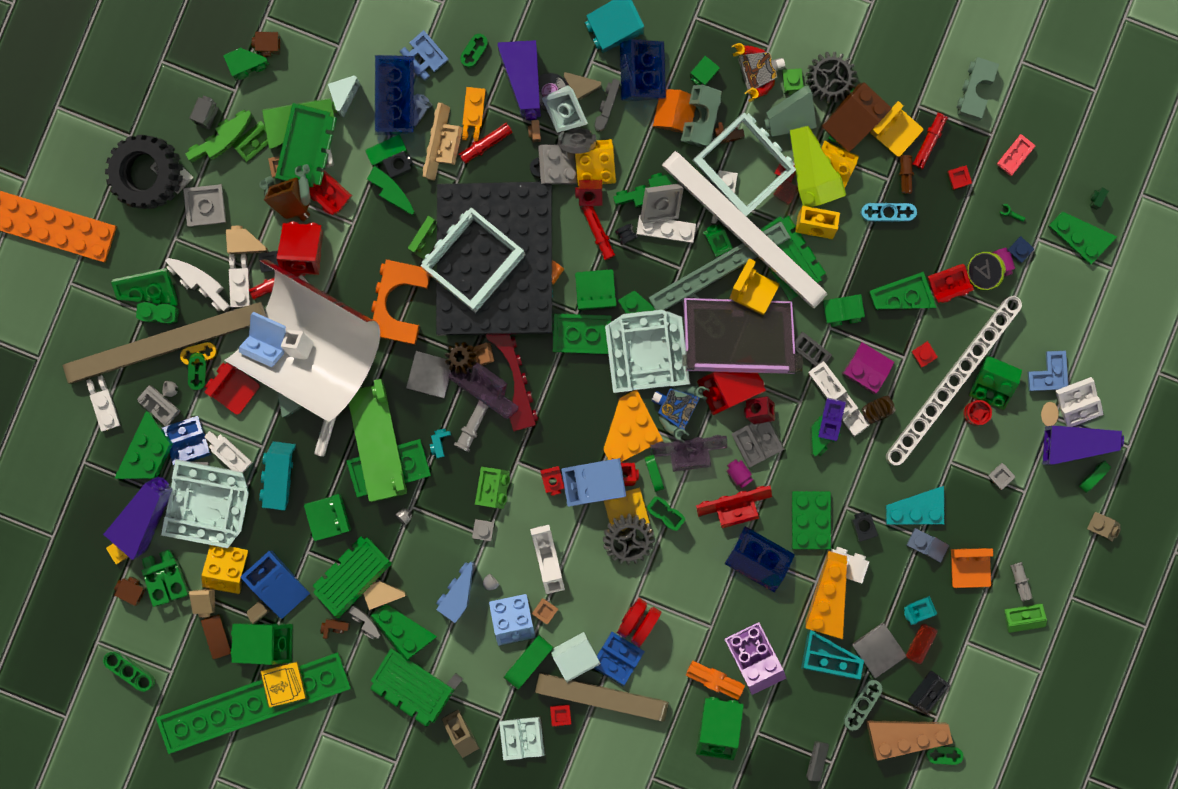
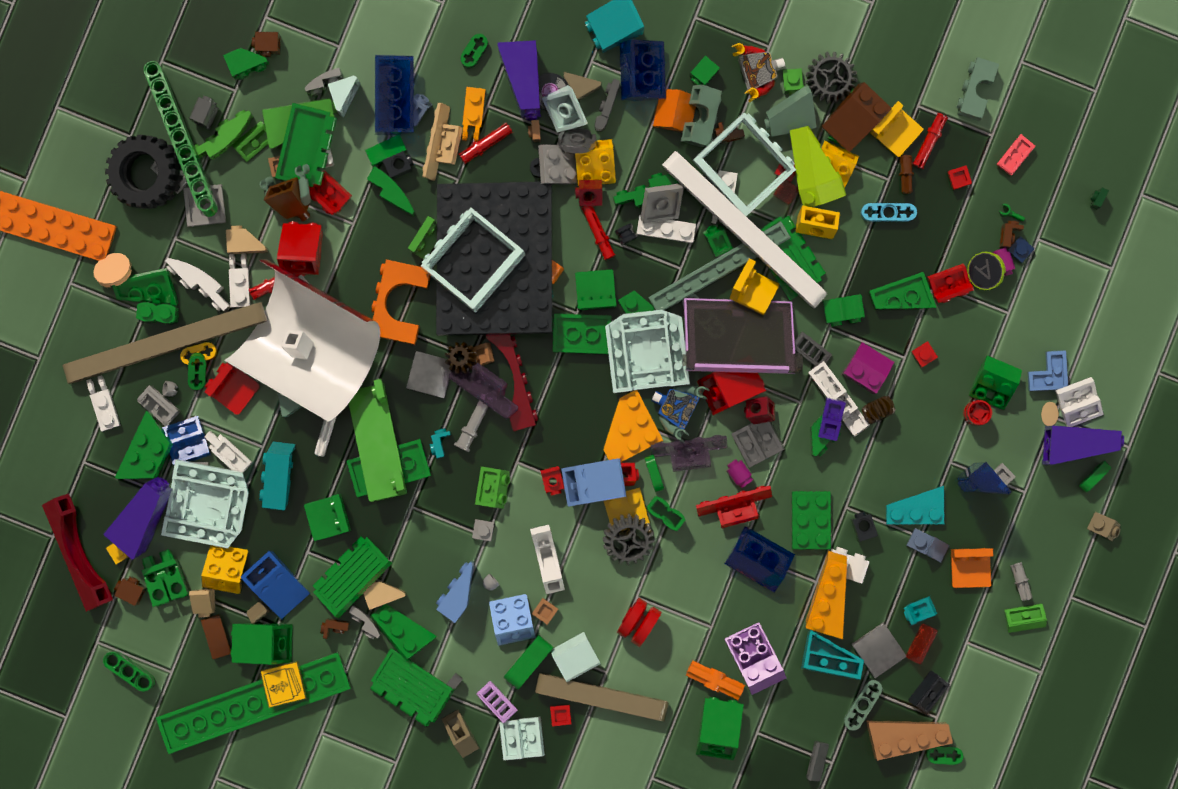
light blue bracket [239,312,286,367] -> none
black plate [258,251,279,273] -> none
light grey hinge [395,508,412,525] -> none
medium blue plate [400,30,449,81] -> none
blue slope [594,632,645,686] -> none
white beam [886,296,1022,466] -> none
green wing [1048,211,1117,265] -> none
none -> dark red arch [42,493,113,611]
none -> light nougat tile [94,253,132,287]
none -> green beam [144,61,218,217]
none -> light grey slope [305,68,343,96]
none -> lavender slope [477,681,518,723]
none -> clear blue slope [956,462,1012,495]
none -> reddish brown bracket [999,221,1024,248]

